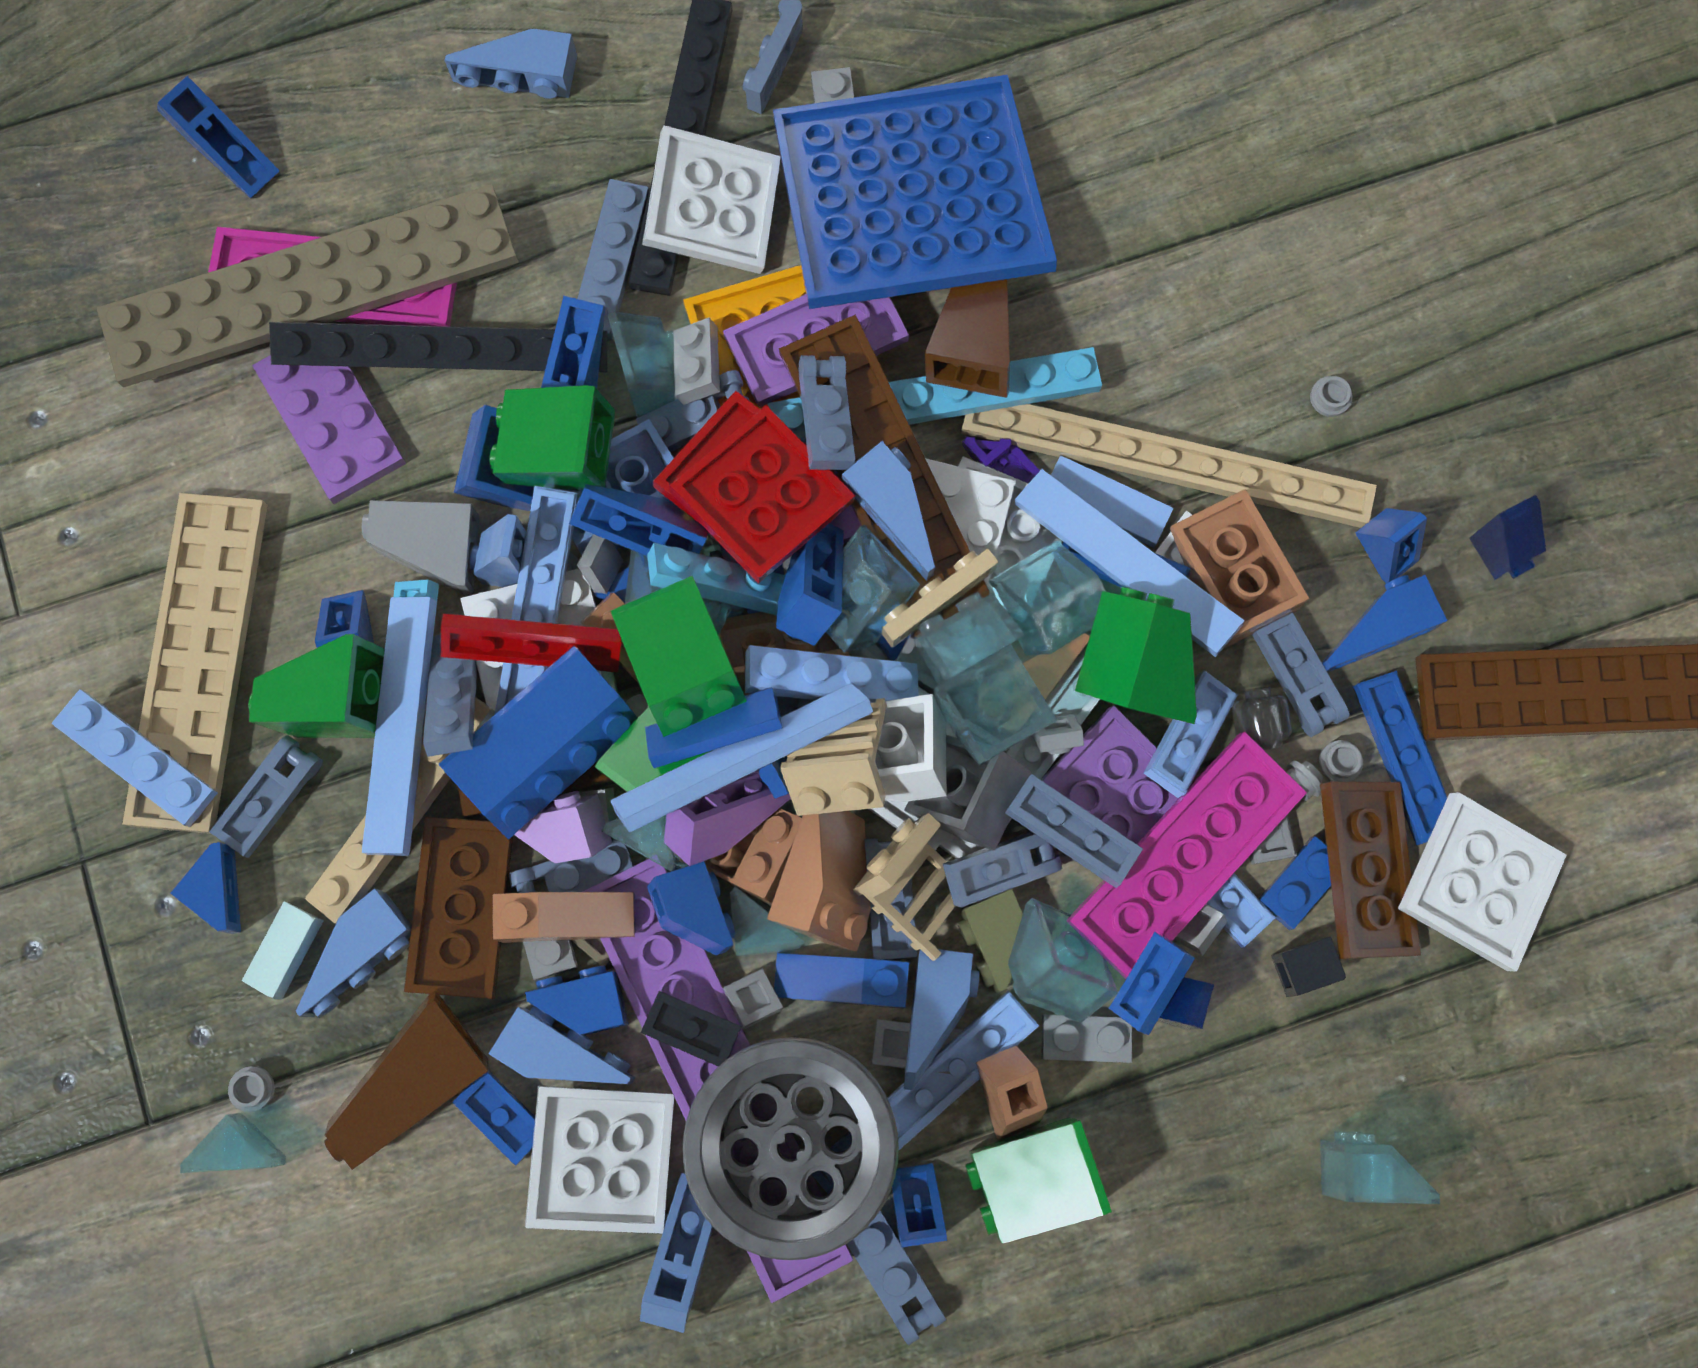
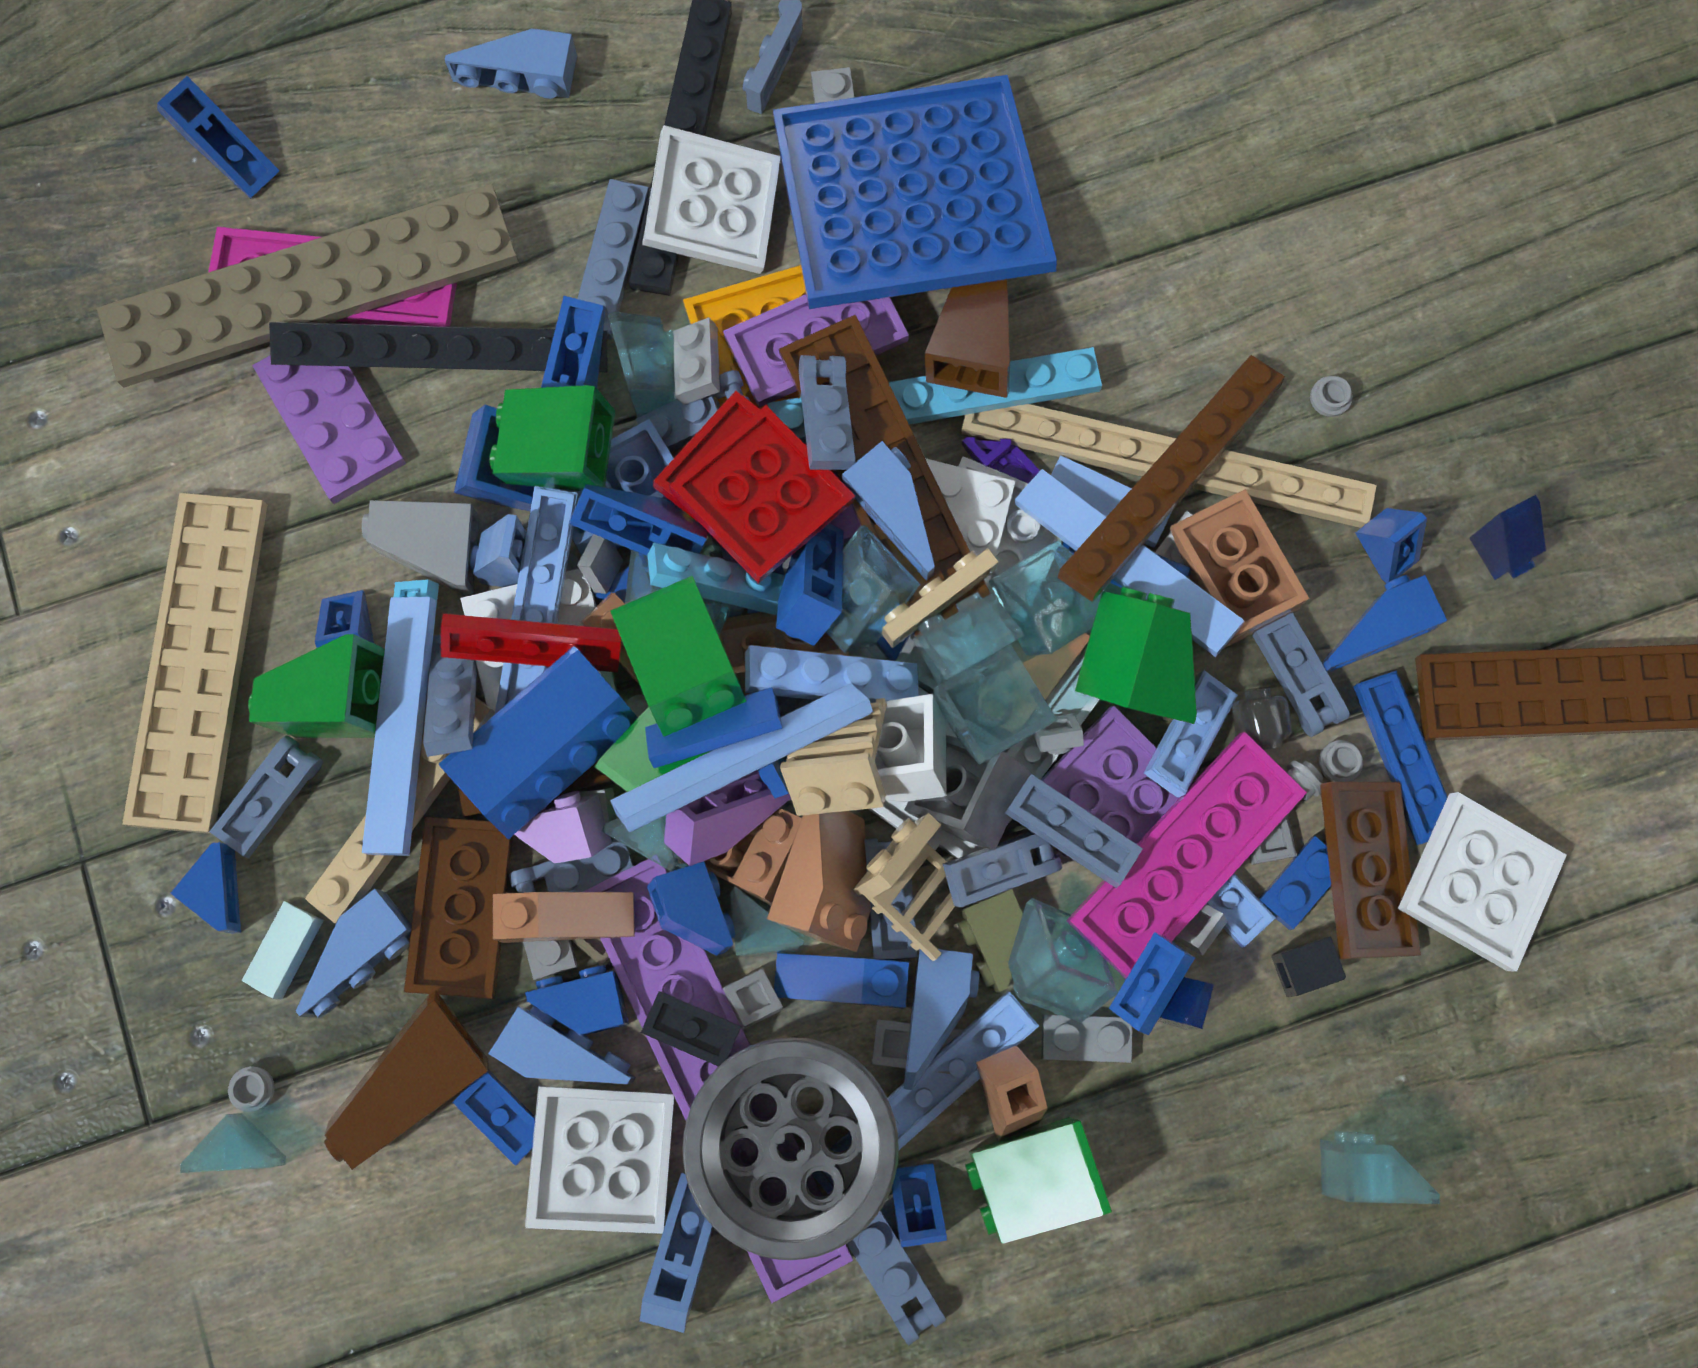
light blue plate [51,689,218,827] -> none
none -> reddish brown plate [1057,355,1285,602]

